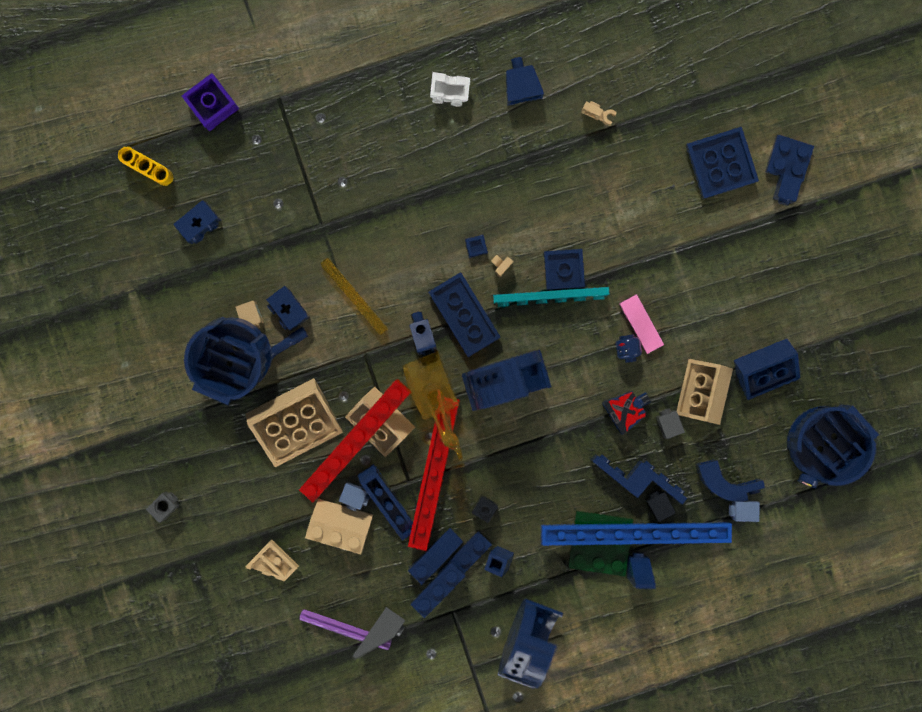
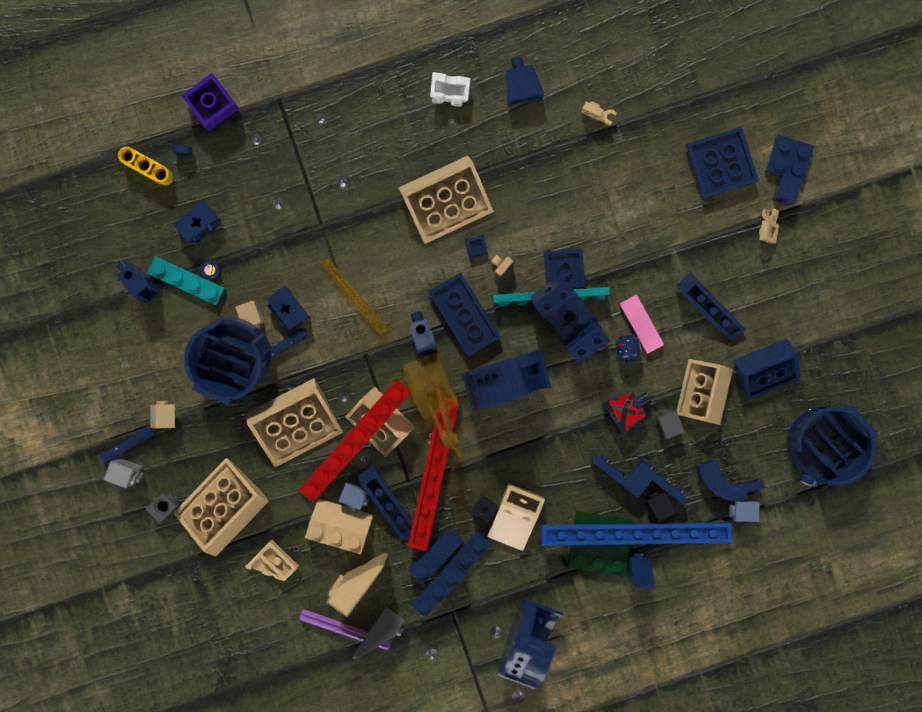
dark blue brick [484,546,514,577] -> none
none -> dark blue piece [100,425,156,465]
none -> light grey brick [104,459,143,488]
none -> dark blue torso [117,260,161,304]
none -> teal plate [147,256,226,306]
none -> tan brick [150,401,175,428]
none -> dark blue tile [173,145,192,156]
none -> tan slope [174,458,269,556]
none -> tile [200,261,221,280]
none -> tan slope [327,553,388,616]
none -> tan slope [399,156,493,244]
none -> tan slope [487,483,545,551]
none -> dark blue plate [531,274,611,364]
none -> dark blue slope [676,272,745,342]
none -> tan plate [759,209,779,243]

